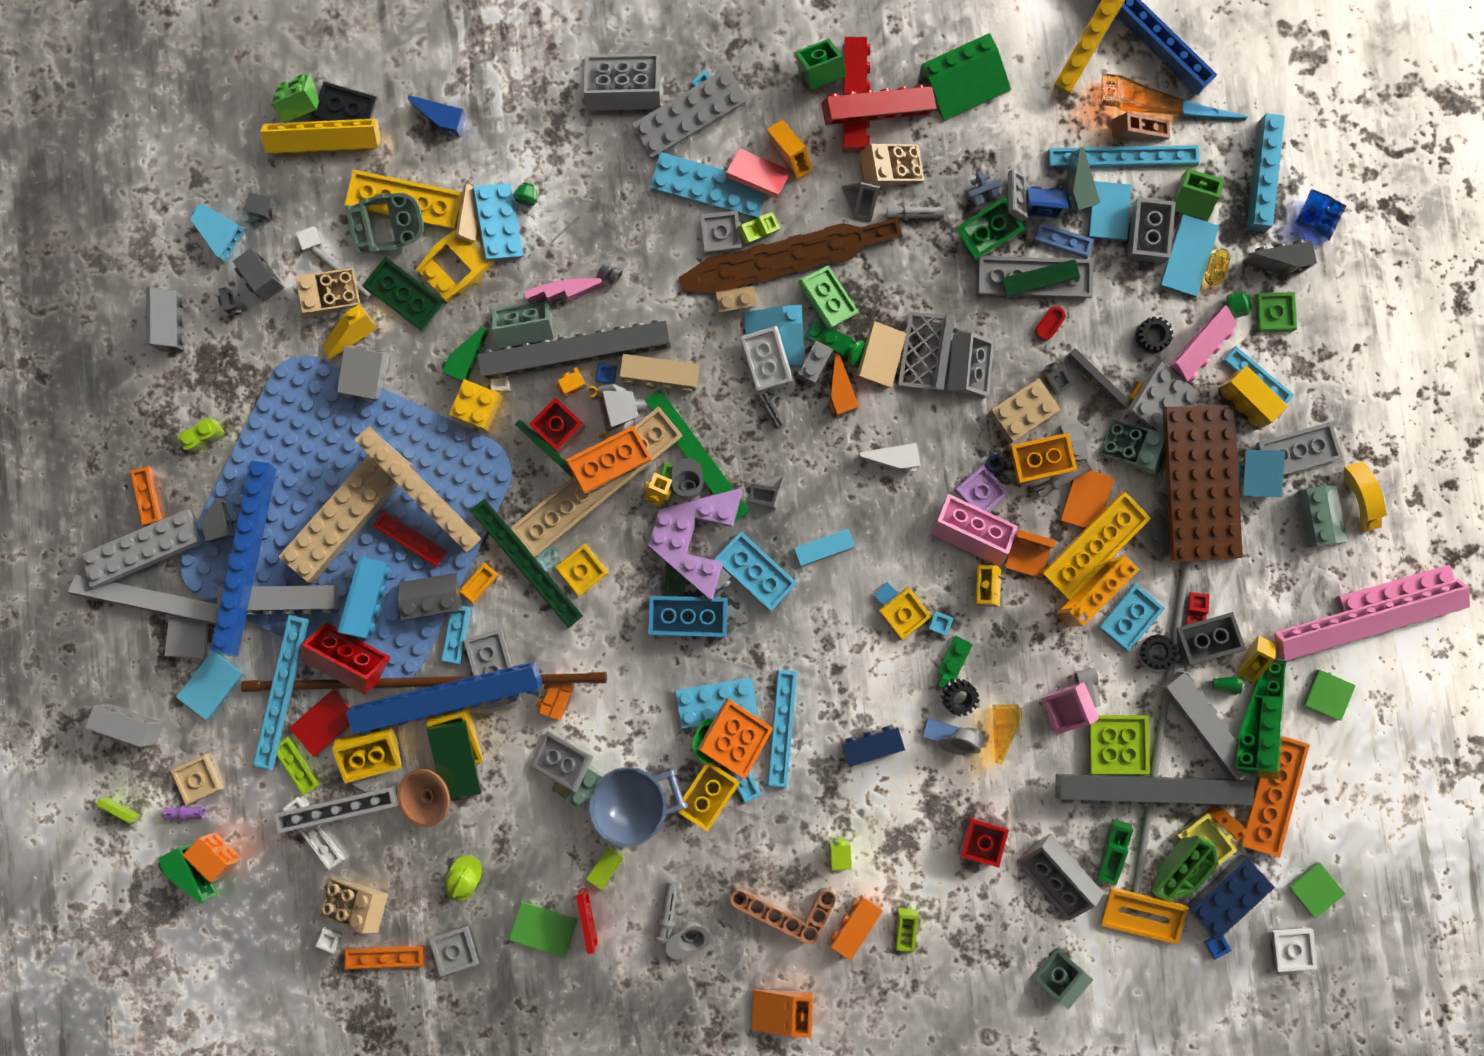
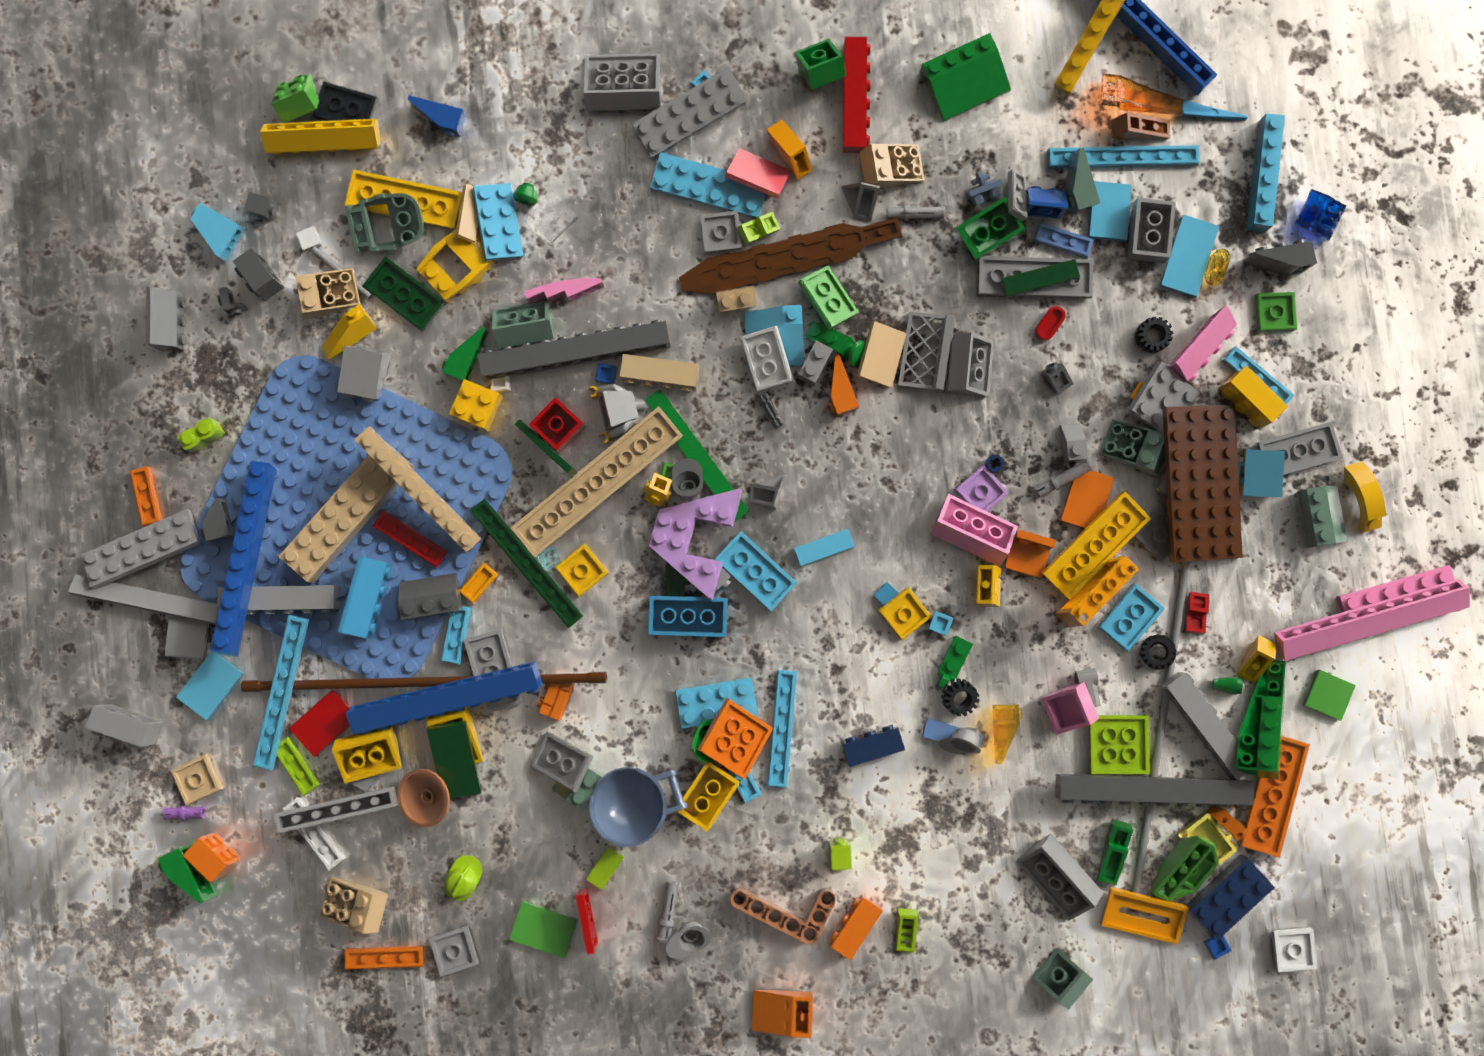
lime tile [96,797,141,823] -> none
red slope [301,622,390,695] -> none
white tile [315,927,342,954] -> none
light orange brick [556,367,587,397] -> none
orange tile [565,425,652,495] -> none
dark grey wheel [597,260,623,286] -> none
brick [821,85,936,126] -> none
white slope [858,443,920,473] -> none
red brick [958,816,1009,868] -> none
tan brick [988,378,1061,444] -> none
light orange slope [1009,433,1077,485] -> none
dark grey plate [1066,348,1130,409] -> none
bright green slope [1174,169,1224,222] -> none
dark grey slope [1176,612,1246,668] -> none
green head [1223,291,1253,318] -> none
bright green tile [1288,862,1345,919] -> none

